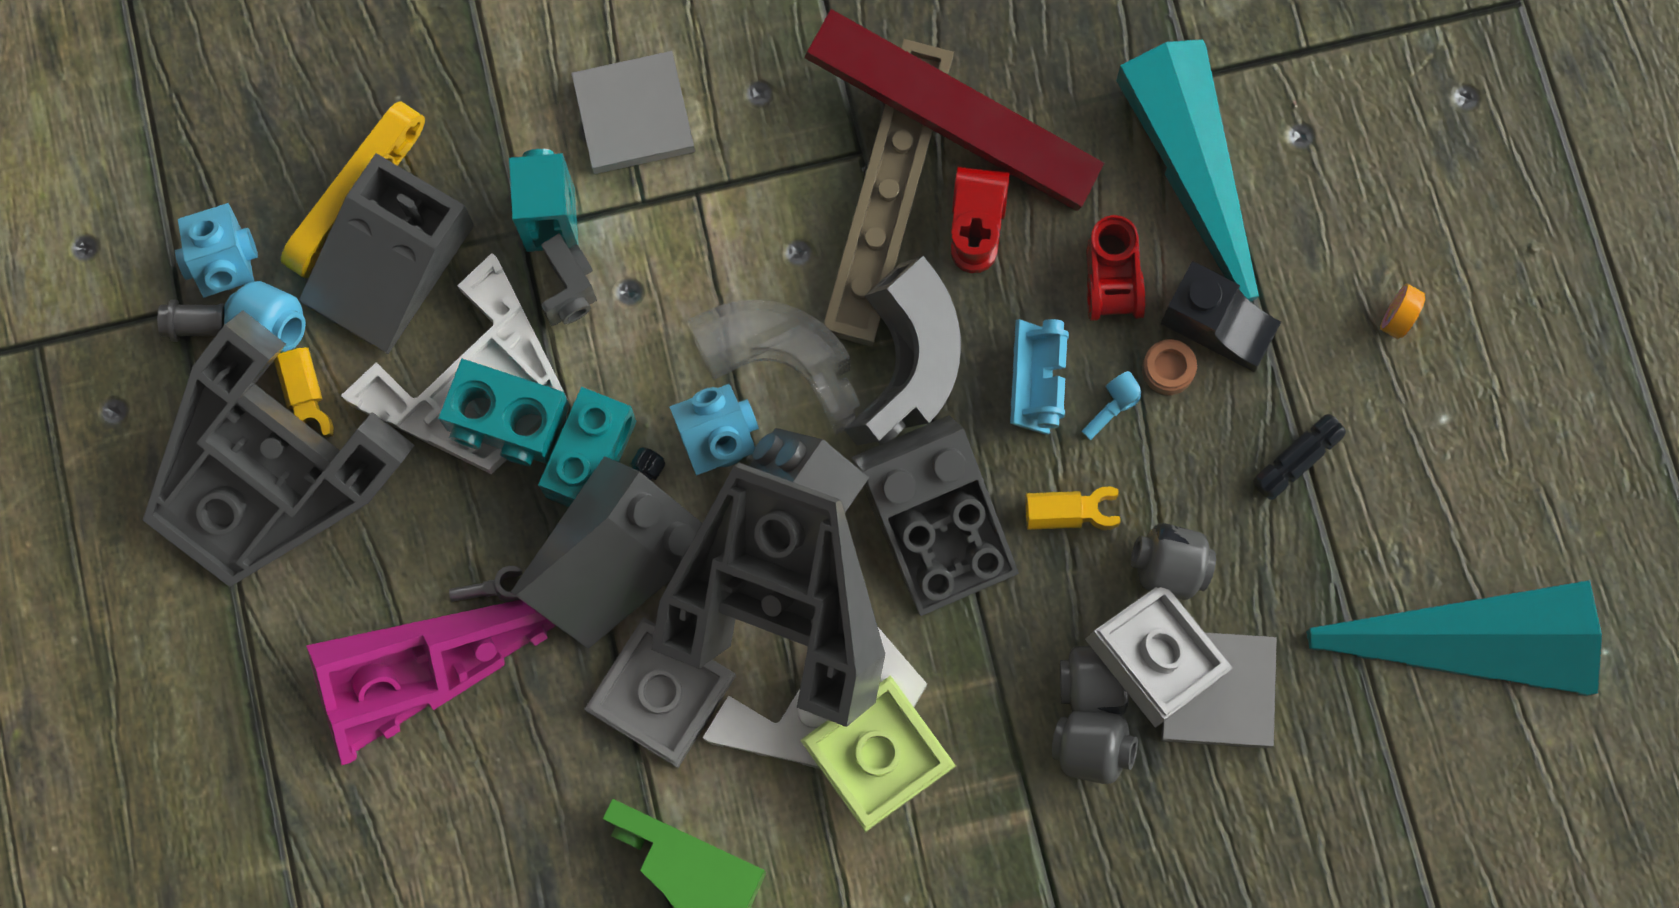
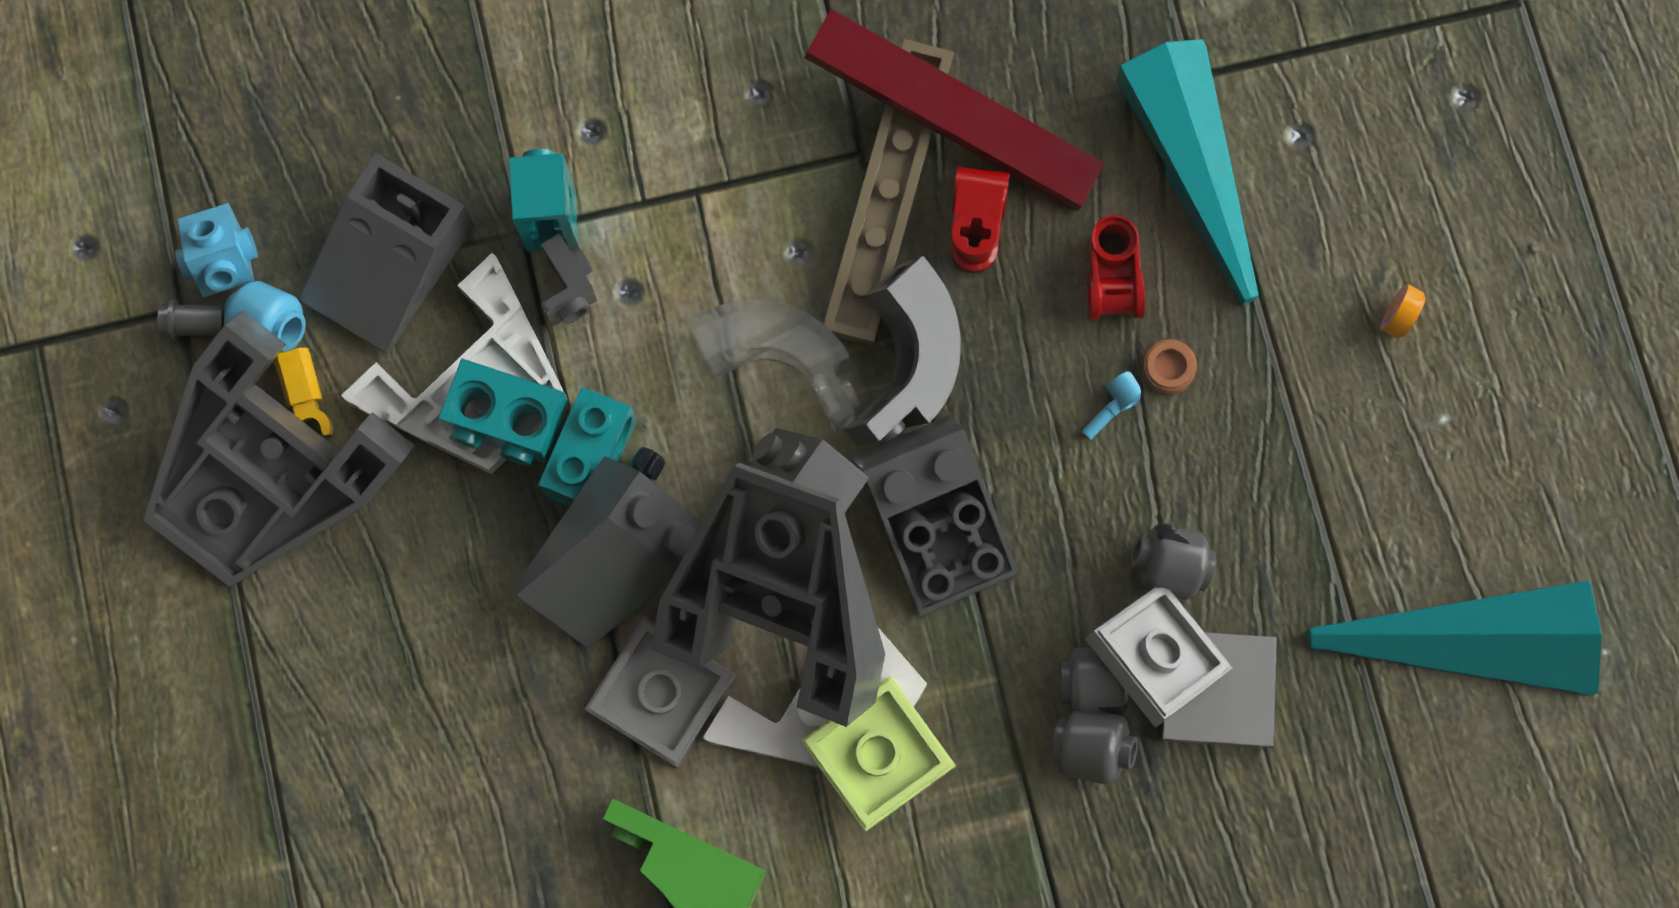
yellow beam [281,101,425,279] -> none
dark pink wedge [306,600,556,765] -> none
flat silver hand [449,566,522,603] -> none
light grey tile [571,51,695,174] -> none
medium azure brick [670,384,759,476] -> none
medium azure hinge [1010,319,1069,434] -> none
yellow bar [1025,486,1121,530] -> none
black arch [1160,261,1281,372] -> none
black axle [1253,414,1346,500] -> none

